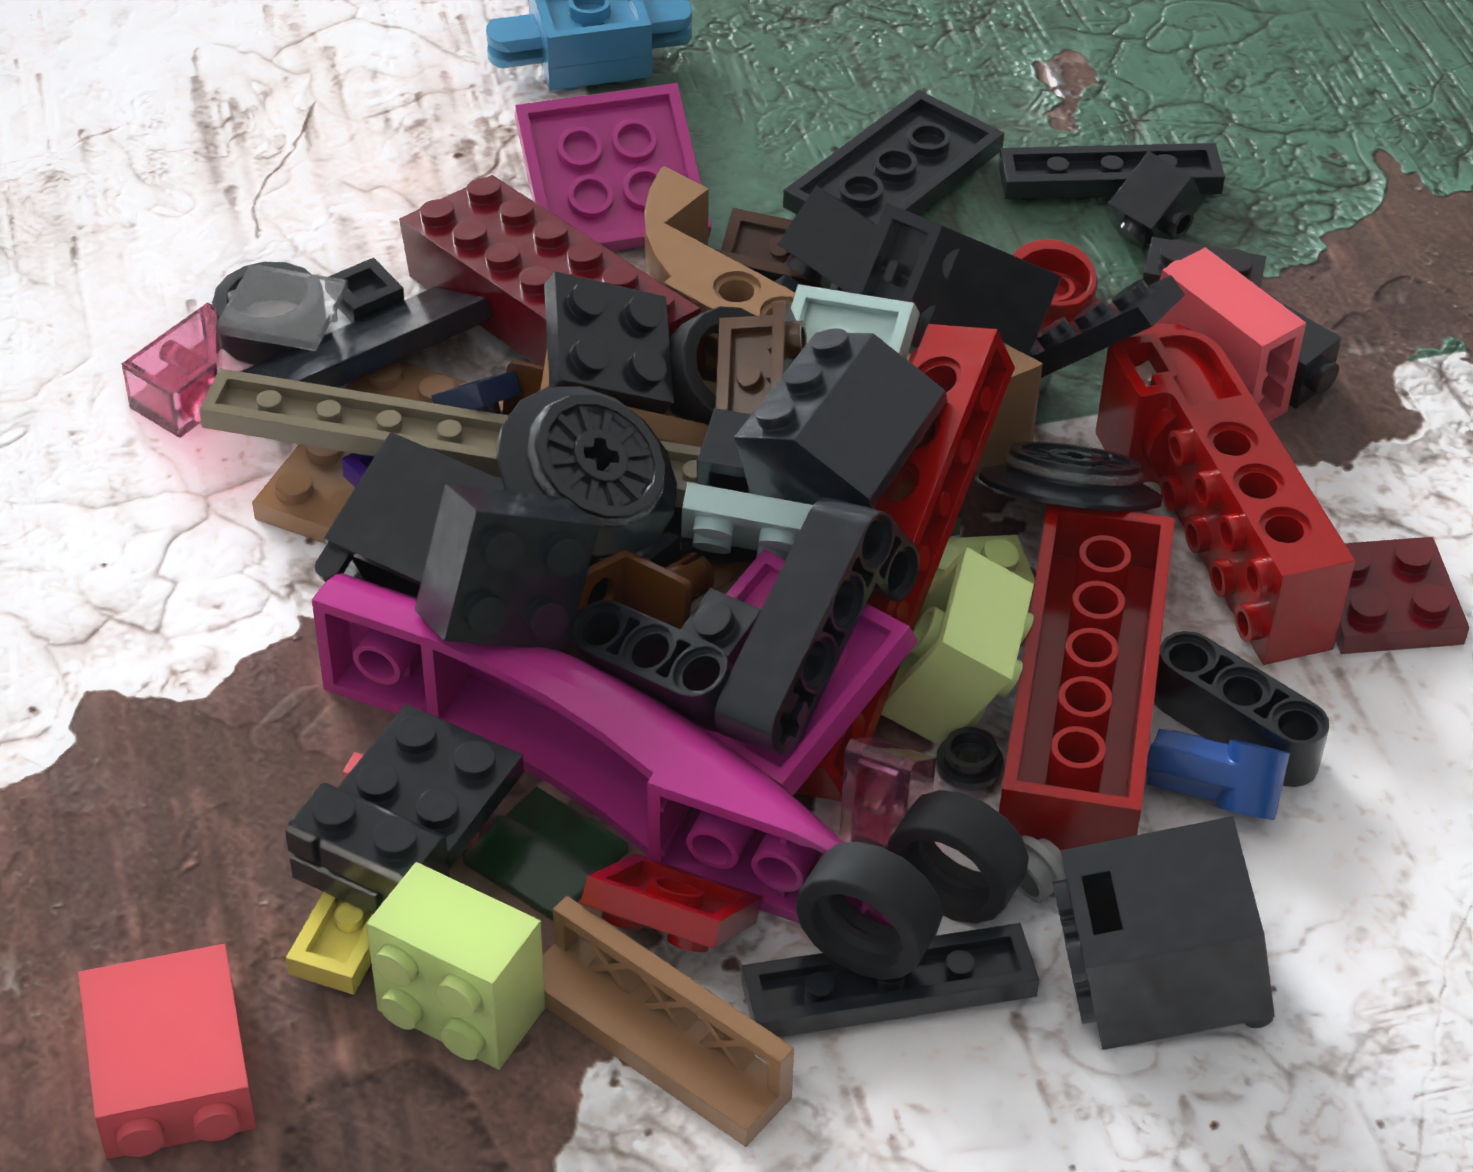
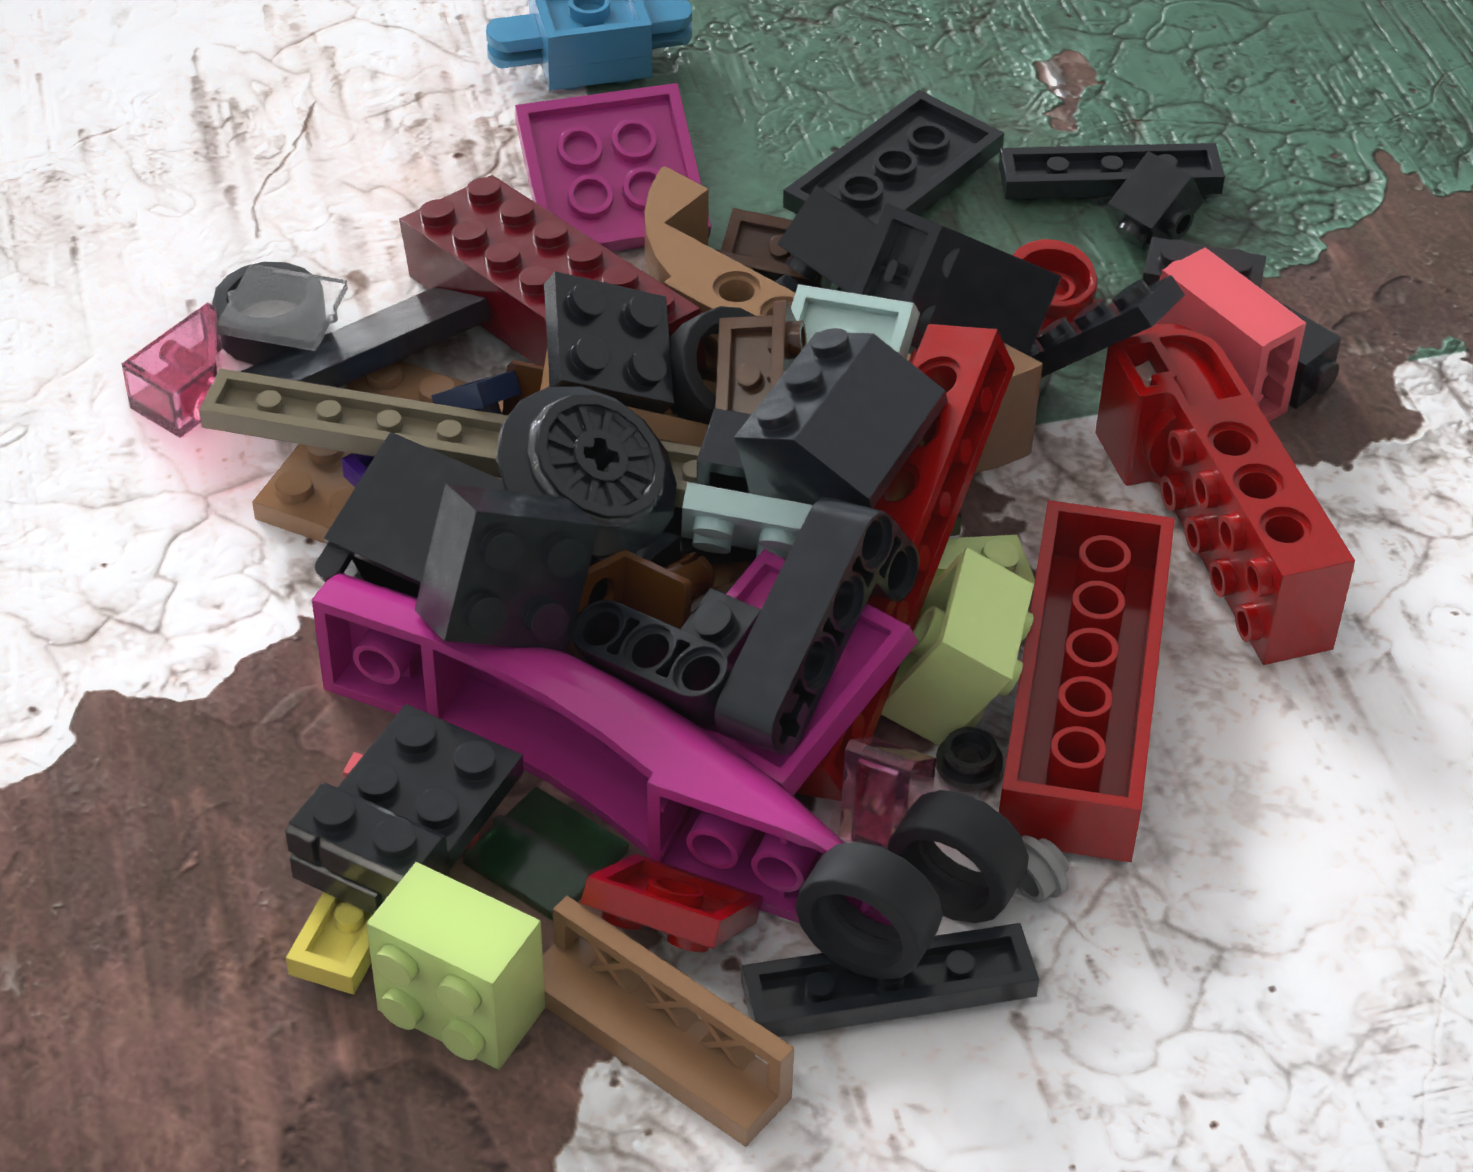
coral brick [78,944,257,1160] -> none
black plate [324,257,404,323] -> none
black piece [978,441,1163,512] -> none
black container [1052,816,1275,1050] -> none
blue piece [1146,729,1290,820] -> none
black beam [1154,631,1329,787] -> none
dark red plate [1336,537,1470,654] -> none

